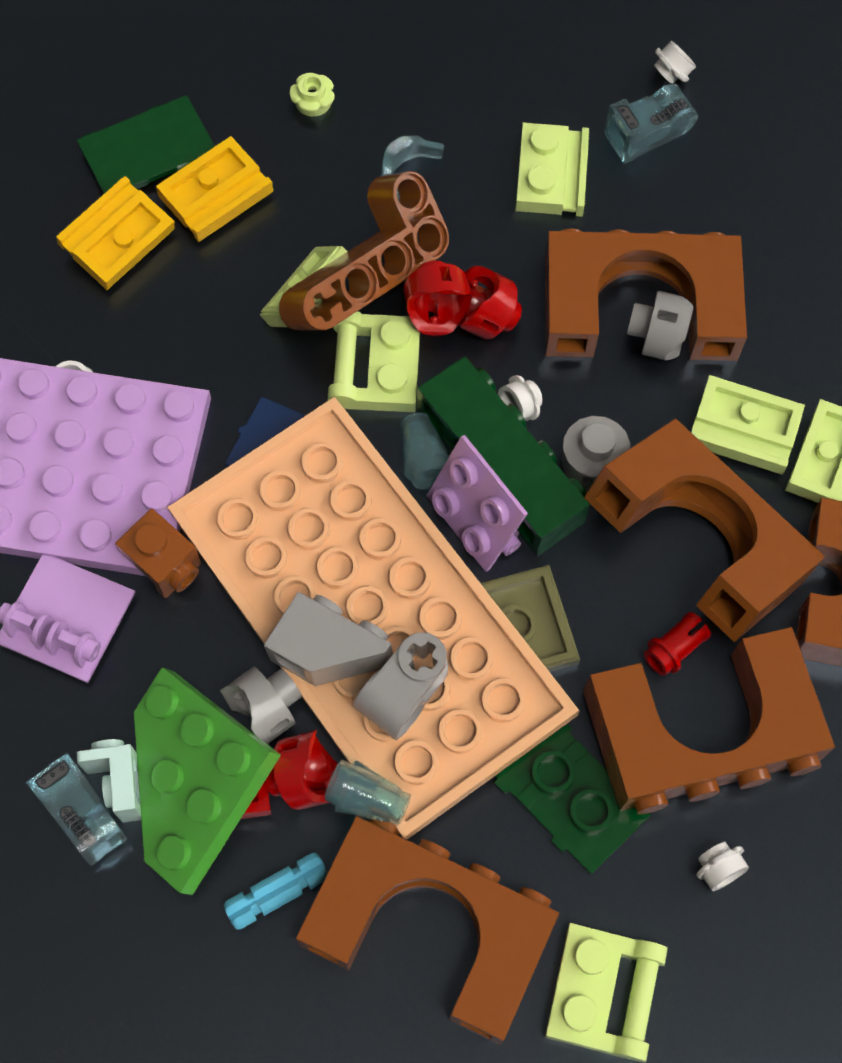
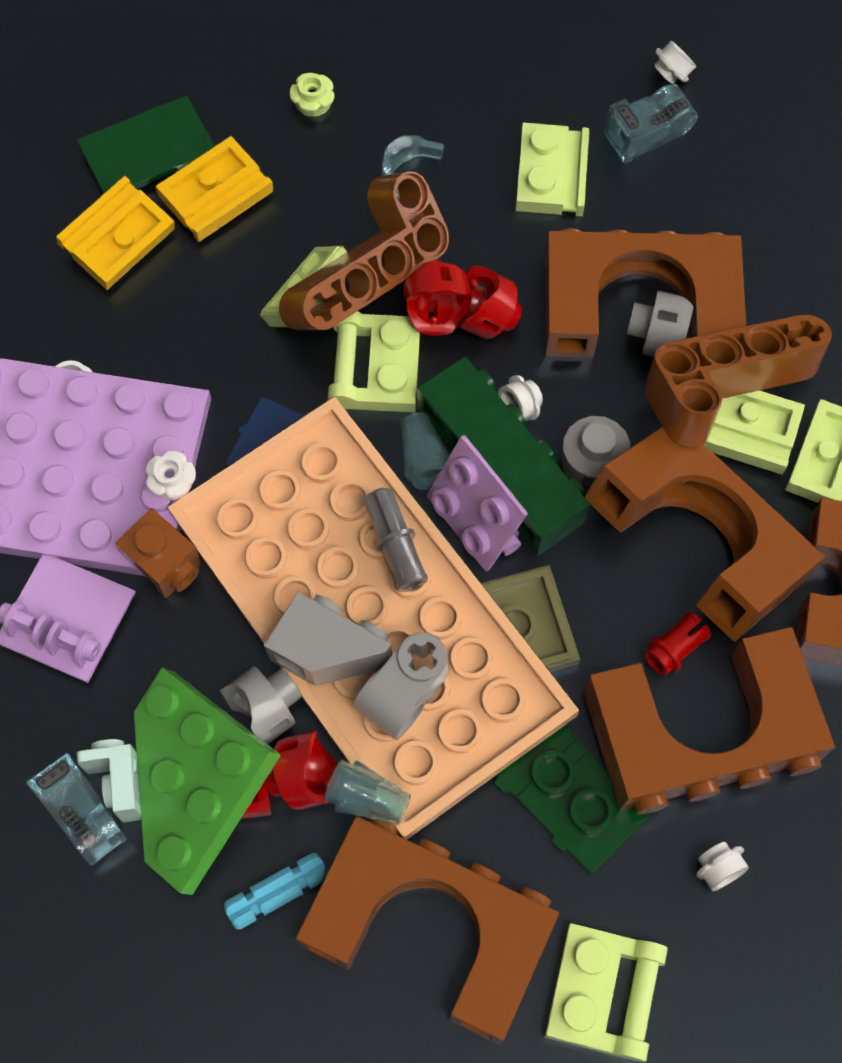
none -> white plate [145,451,196,500]
none -> flat silver axle [364,488,428,592]
none -> dark orange beam [644,315,832,447]

